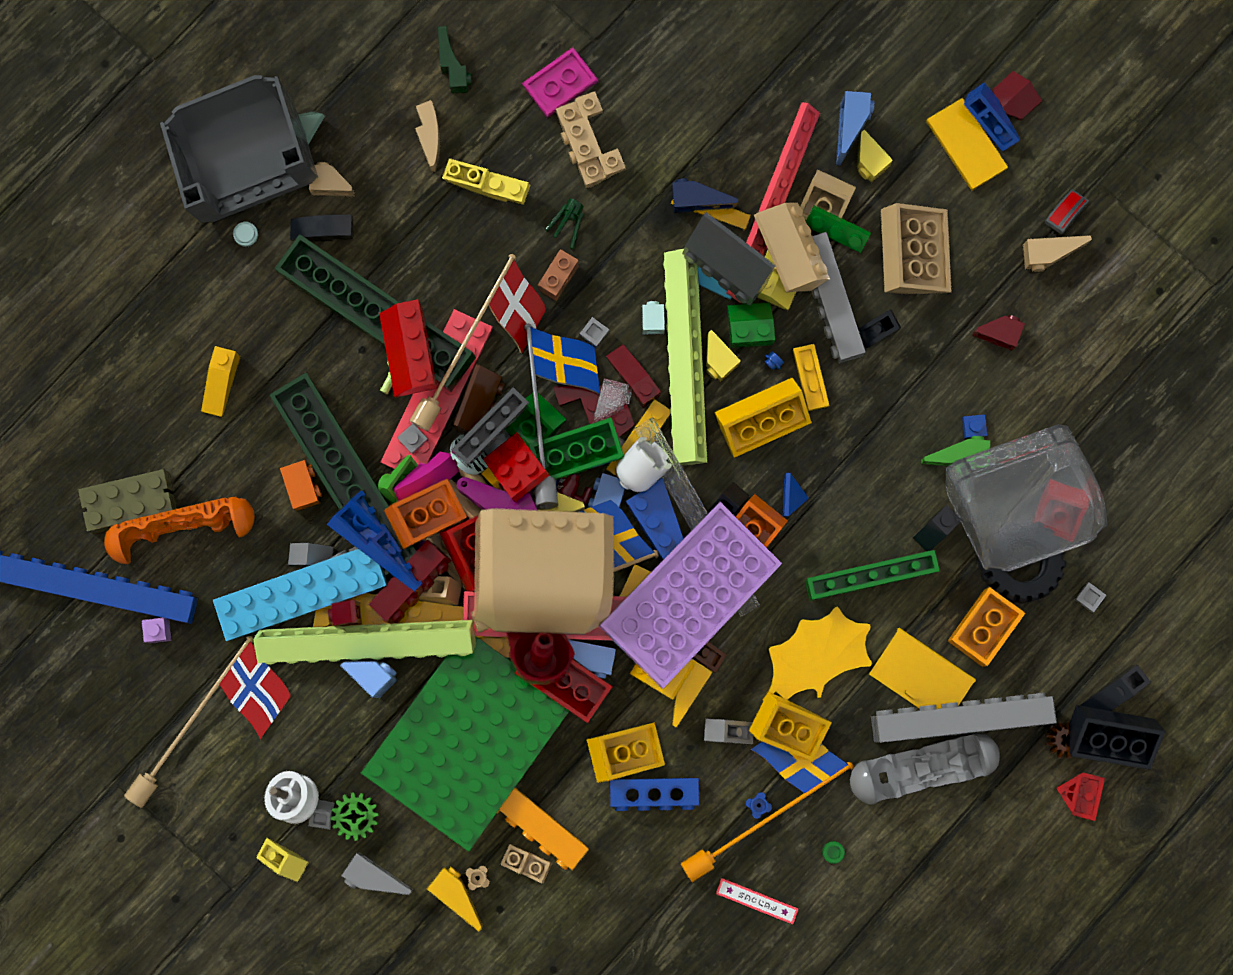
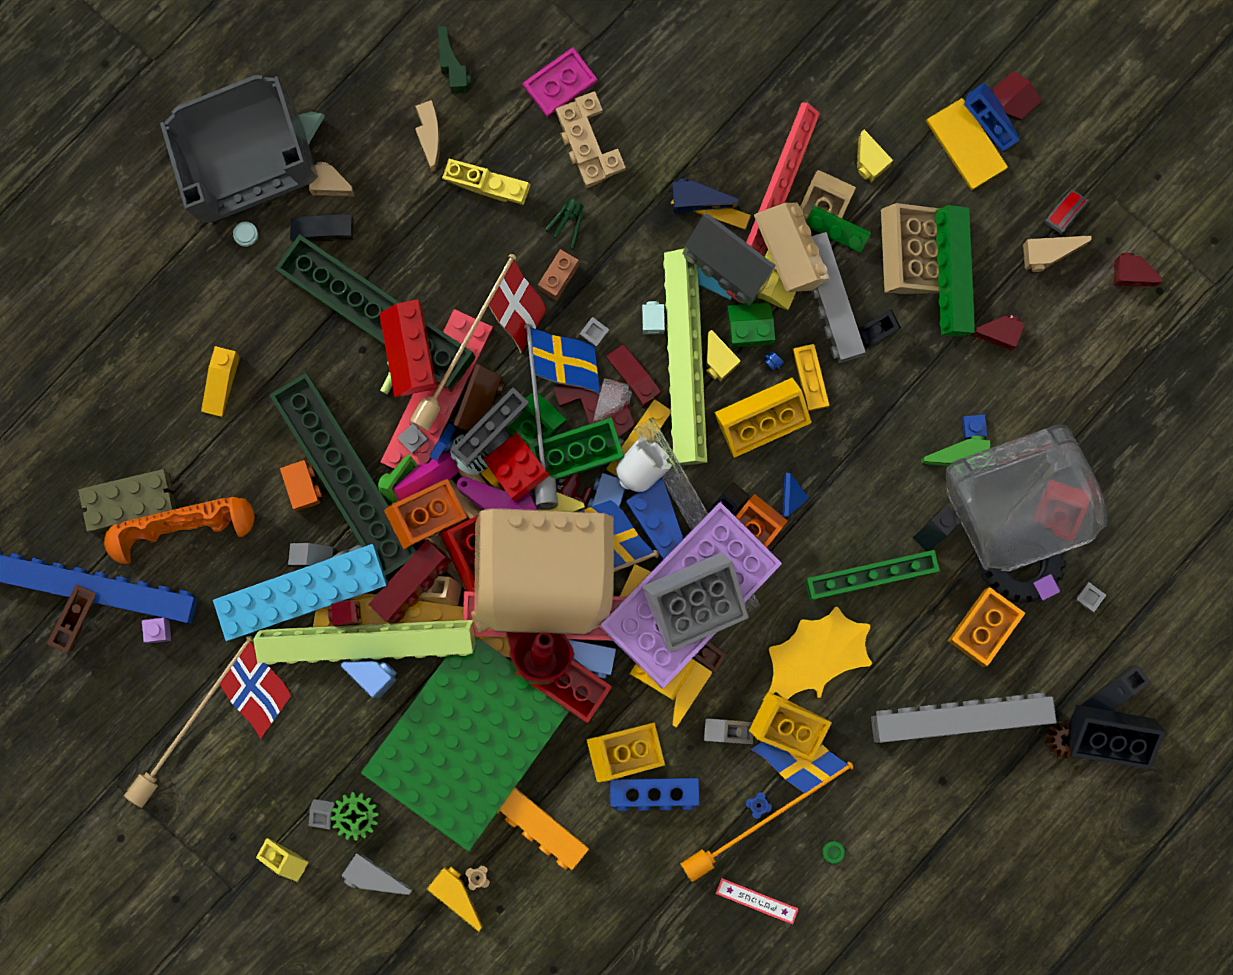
white wheel [265,771,319,824] -> none
blue wedge [327,490,422,591] -> none
tan slope [500,844,552,883] -> none
medium blue slope [836,91,874,165] -> none
light grey piece [850,733,1000,805] -> none
yellow container [869,628,976,709] -> none
red slope [1056,773,1105,821] -> none
none -> reddish brown slope [47,584,97,653]
none -> blue plate [430,423,455,461]
none -> light grey slope [642,552,749,653]
none -> green brick [935,205,975,337]
none -> medium lavender piece [1033,574,1060,600]
none -> dark red slope [1114,253,1162,287]

